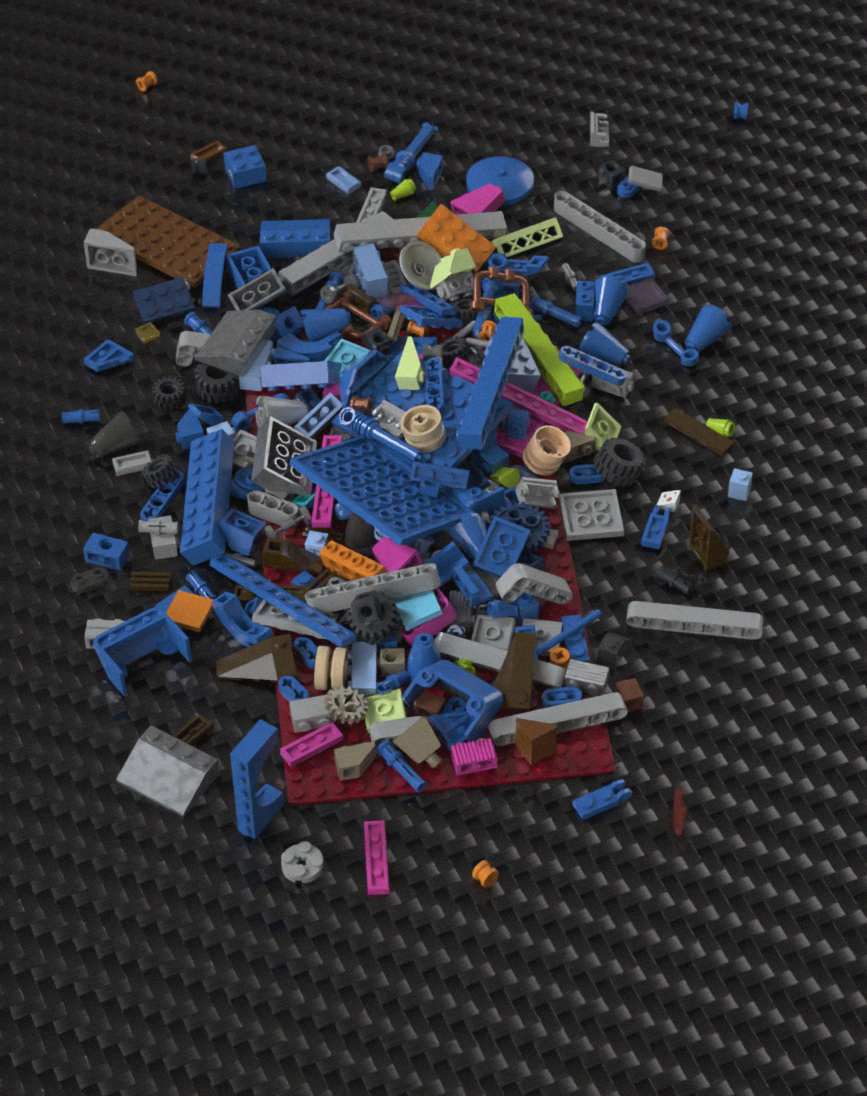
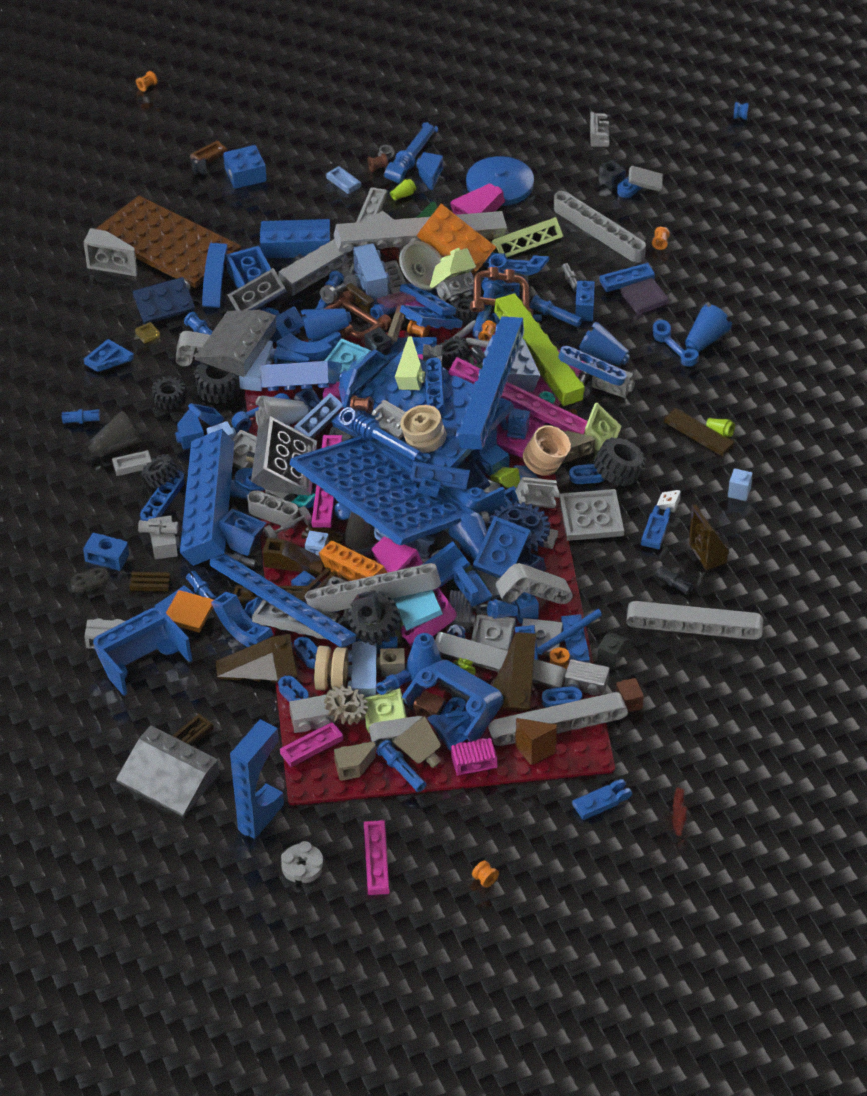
blue cone [593,275,630,326] -> none

